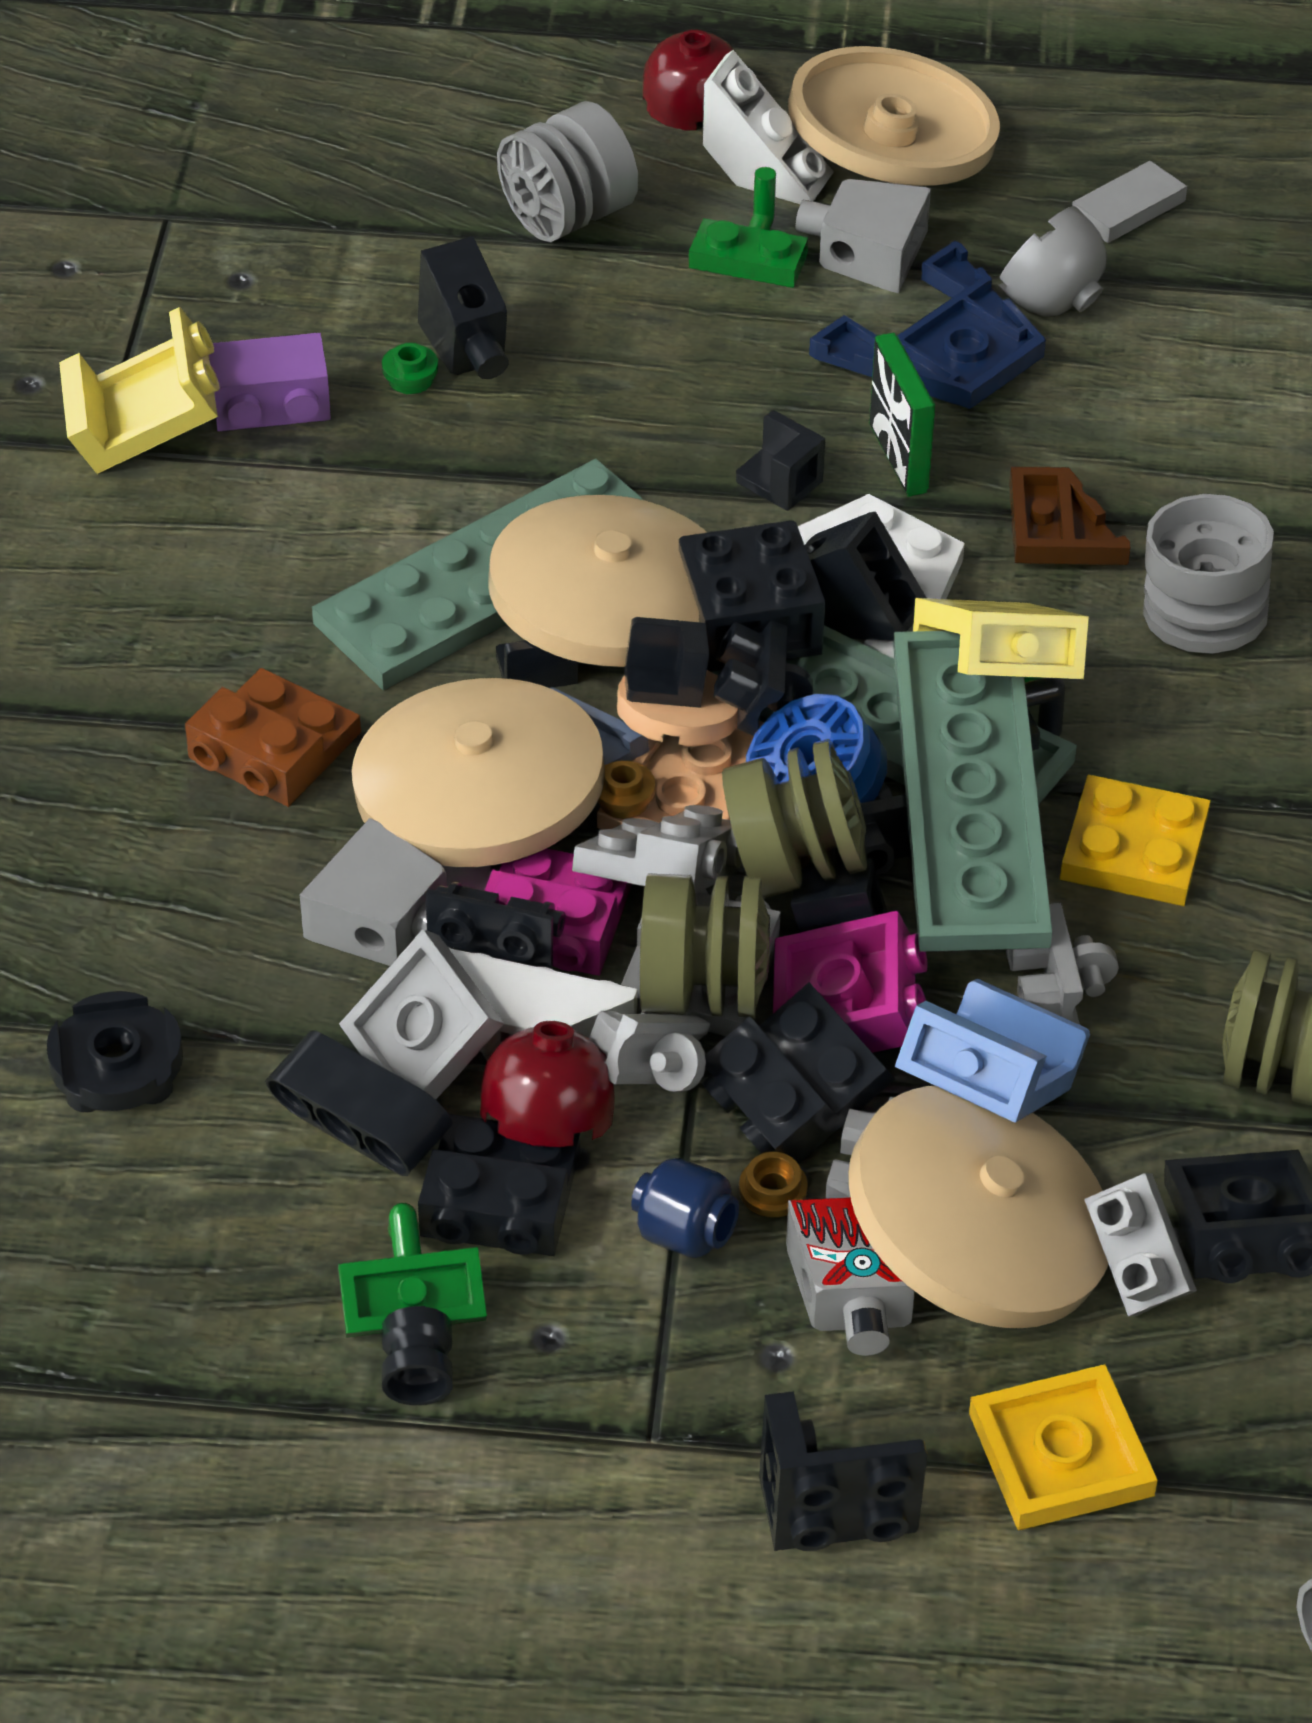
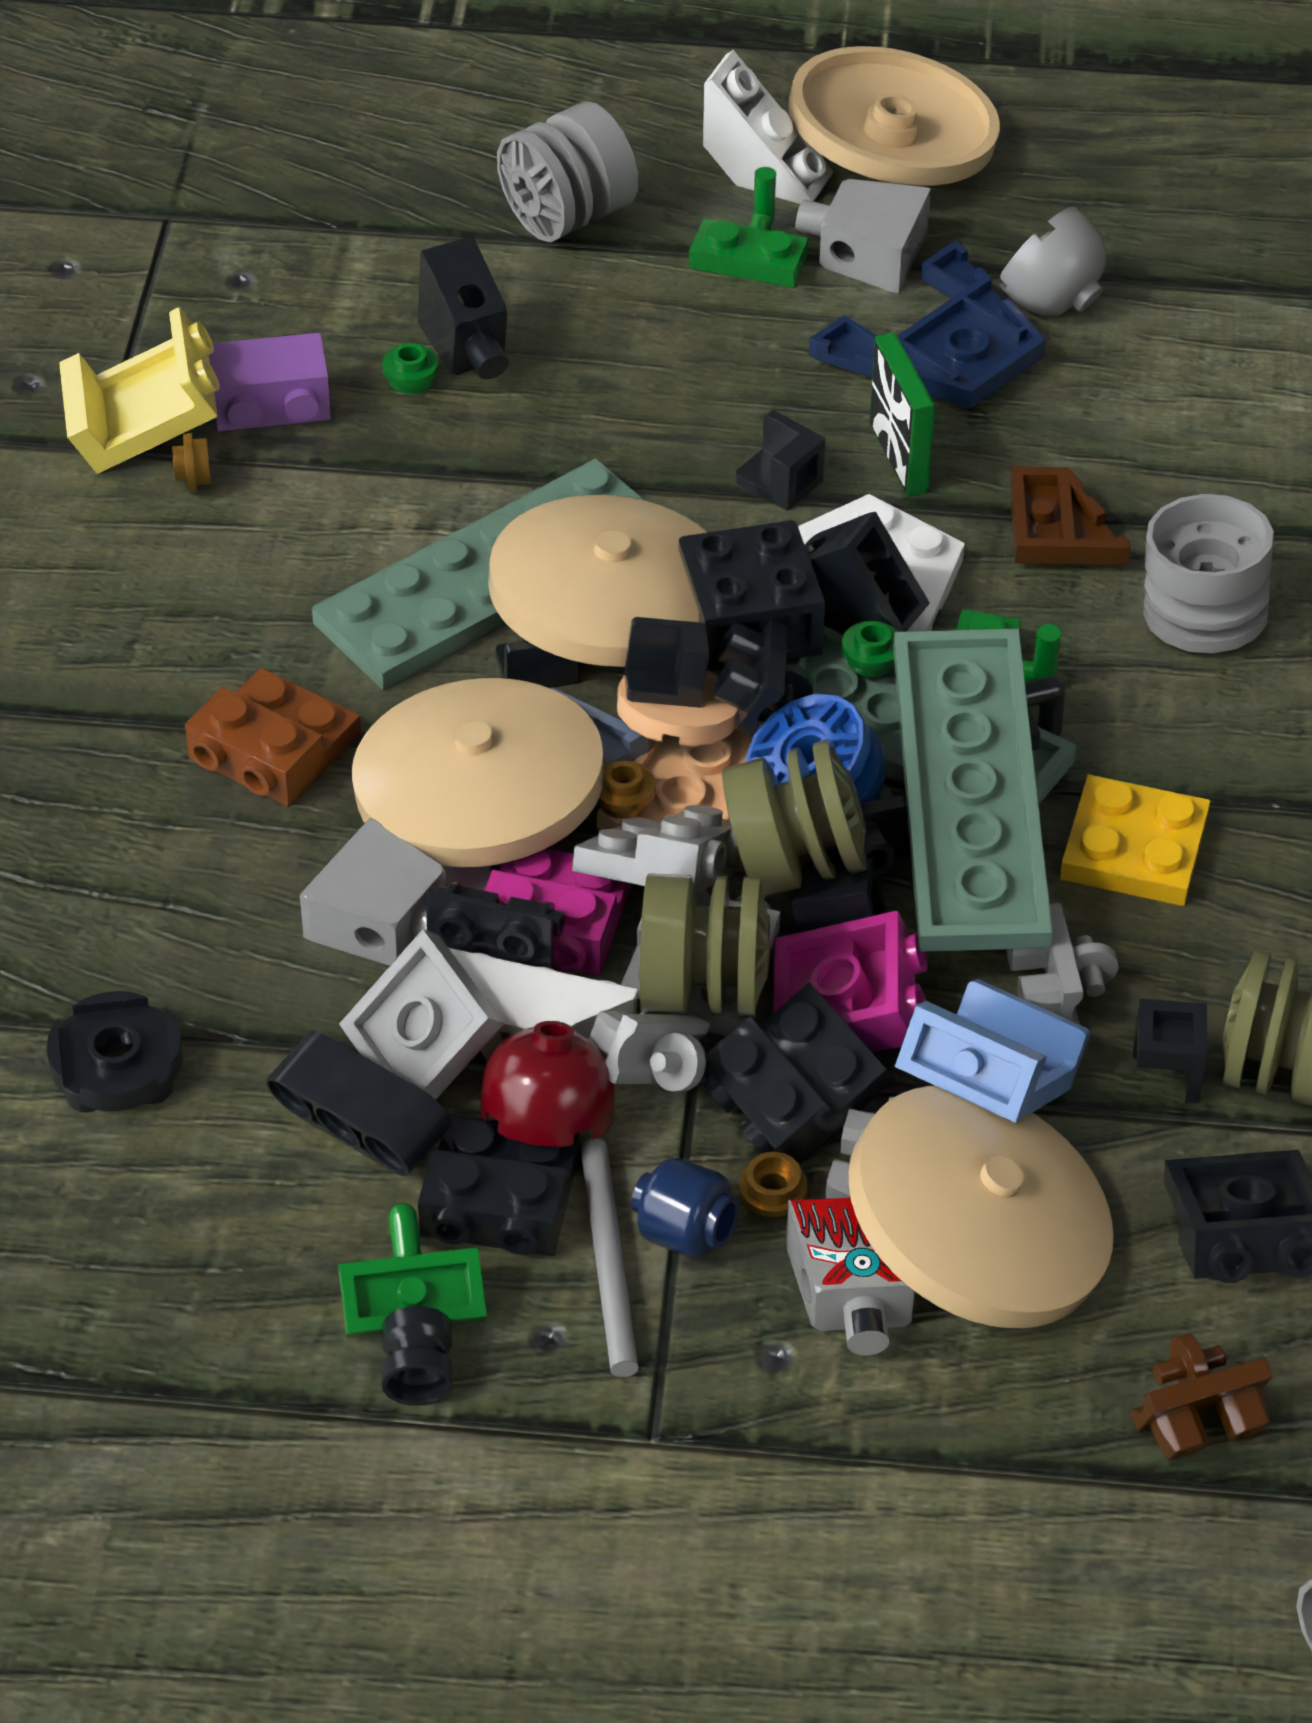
dark red cylinder [643,30,739,131] -> none
black bracket [759,1391,927,1551] -> none
light yellow panel [913,598,1089,679] -> none
yellow plate [969,1364,1158,1531] -> none
light grey tile [1072,161,1187,243] -> none
light grey hips [1084,1173,1197,1316] -> none
none -> pearl gold plate [172,433,211,492]
none -> light grey bar [581,1138,639,1377]
none -> green plate [842,621,898,677]
none -> reddish brown hips [1130,1333,1273,1461]
none -> black panel [1133,999,1207,1103]

